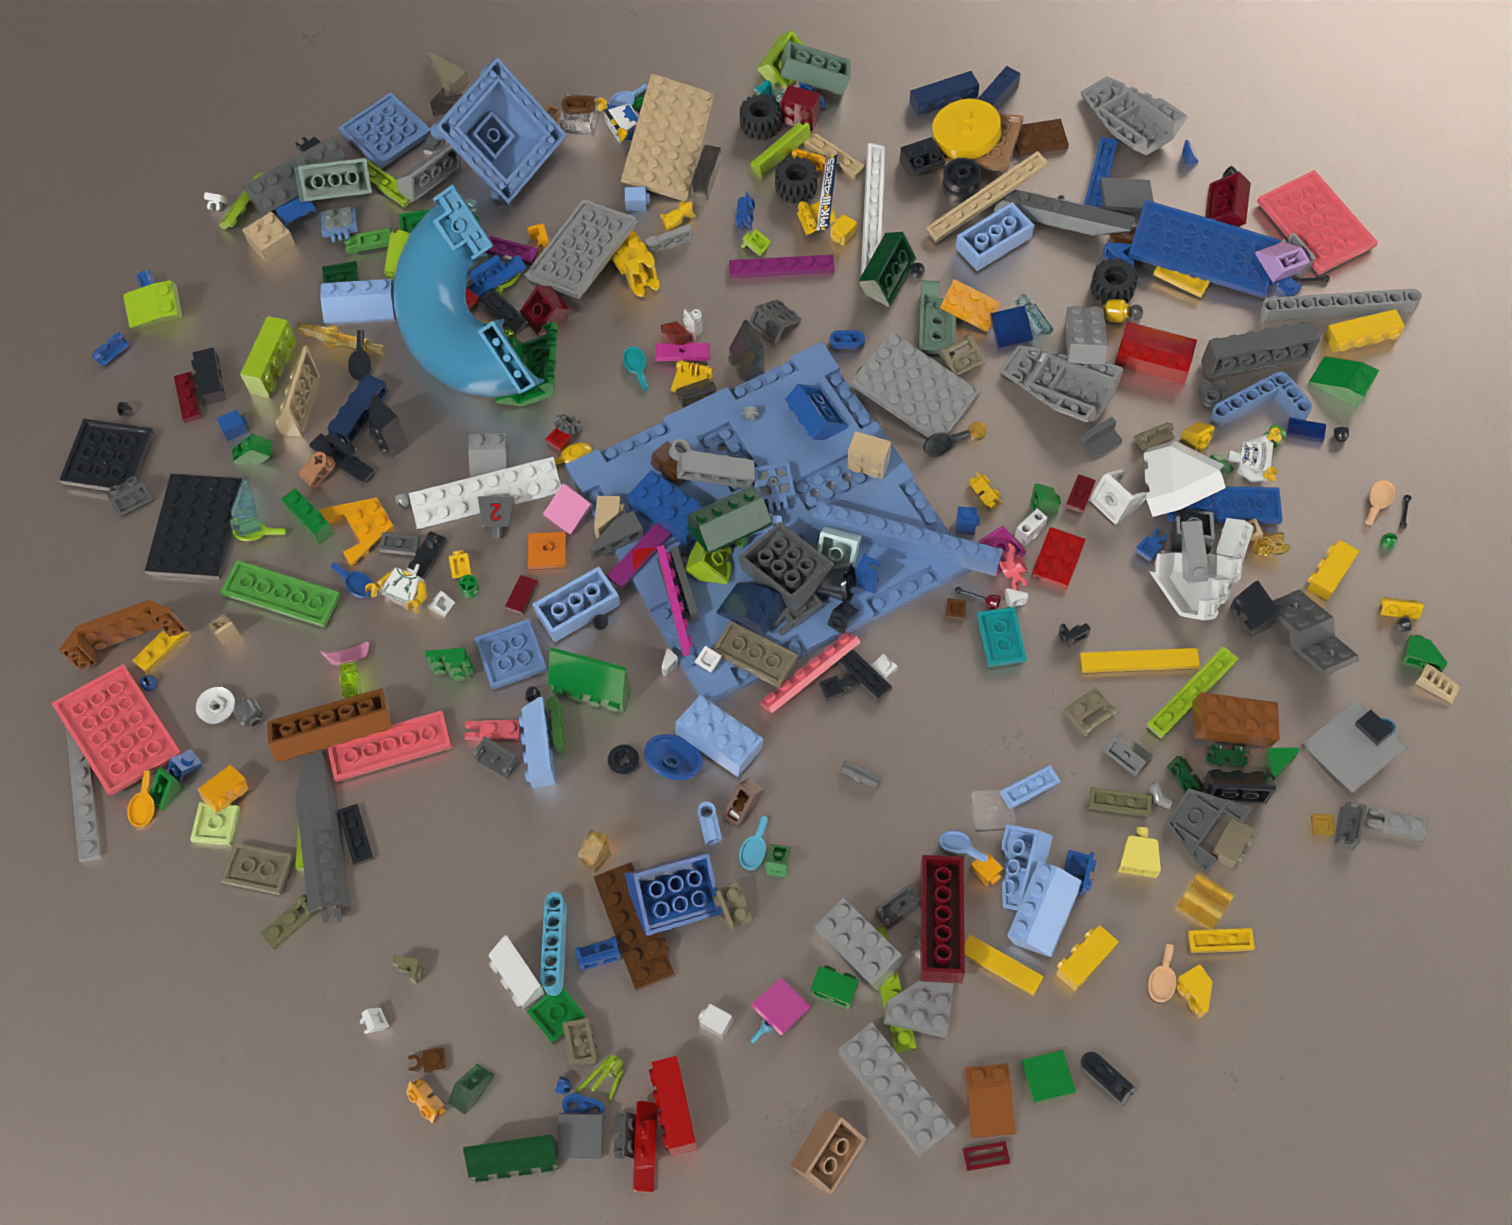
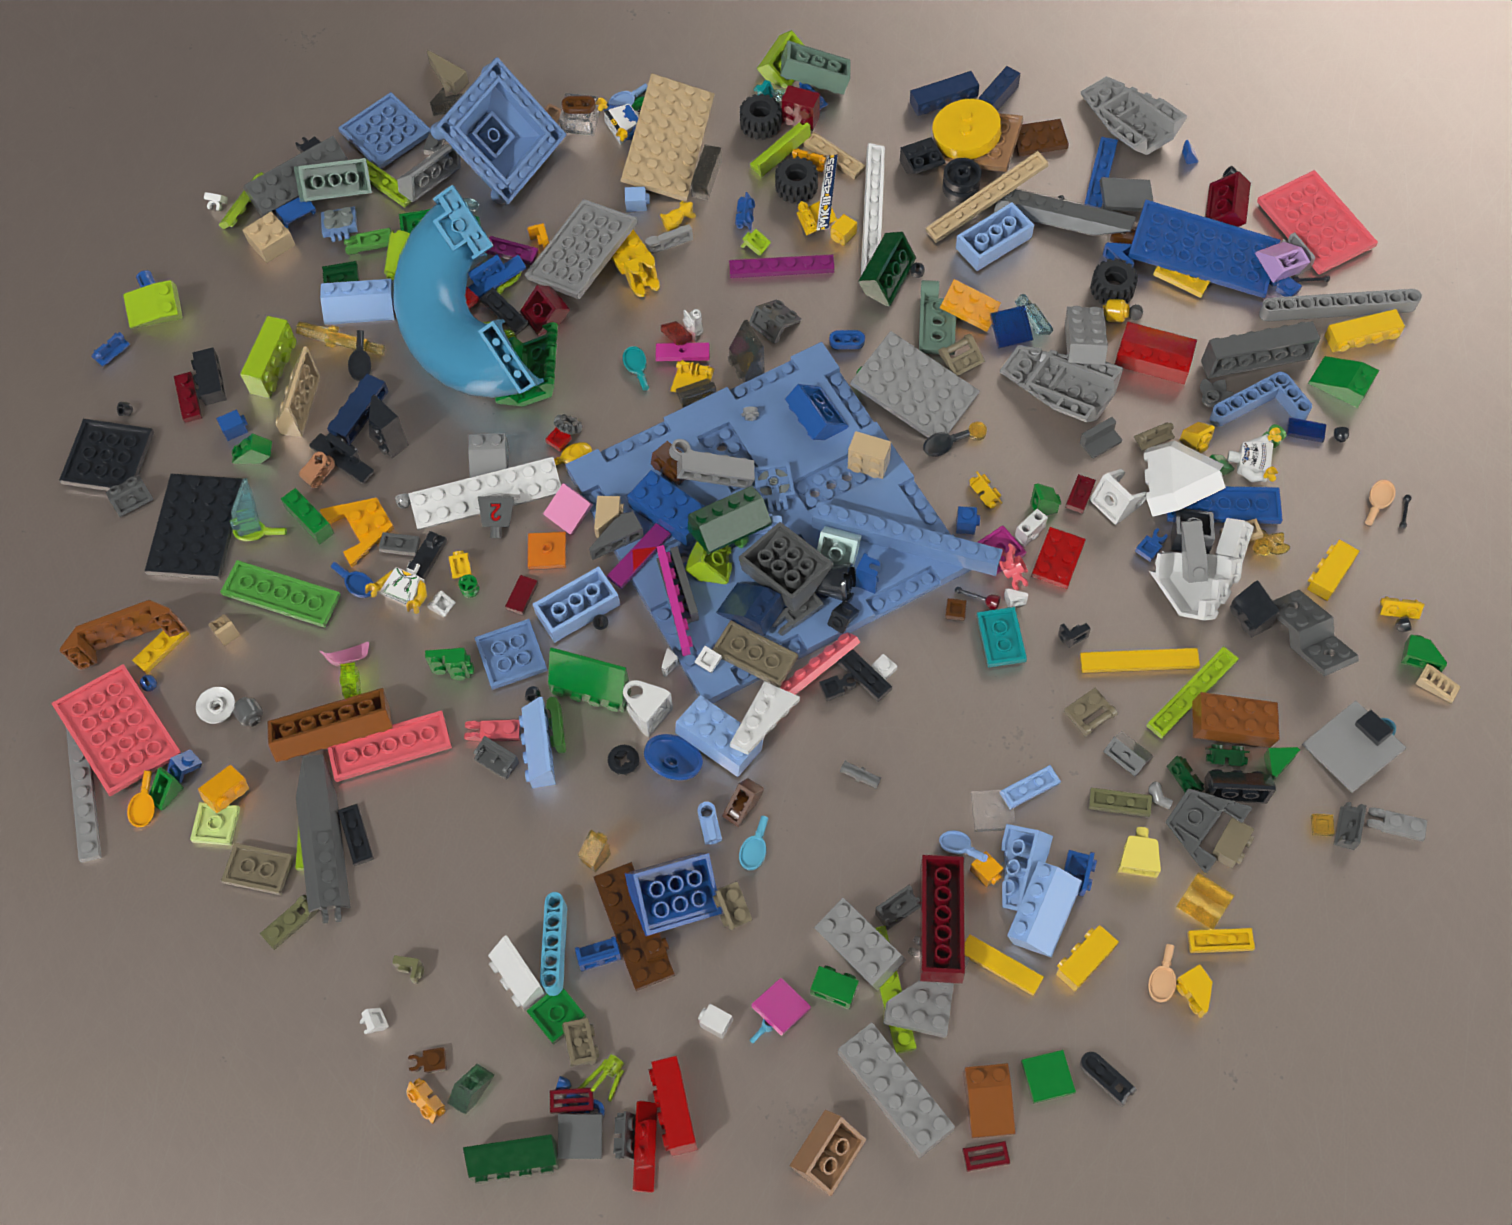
green slope [765,844,791,877] -> none
green hinge [1380,532,1398,549] -> none
none -> dark red tile [550,1087,594,1114]
none -> white hose [623,680,673,737]
none -> white wing [730,681,800,755]

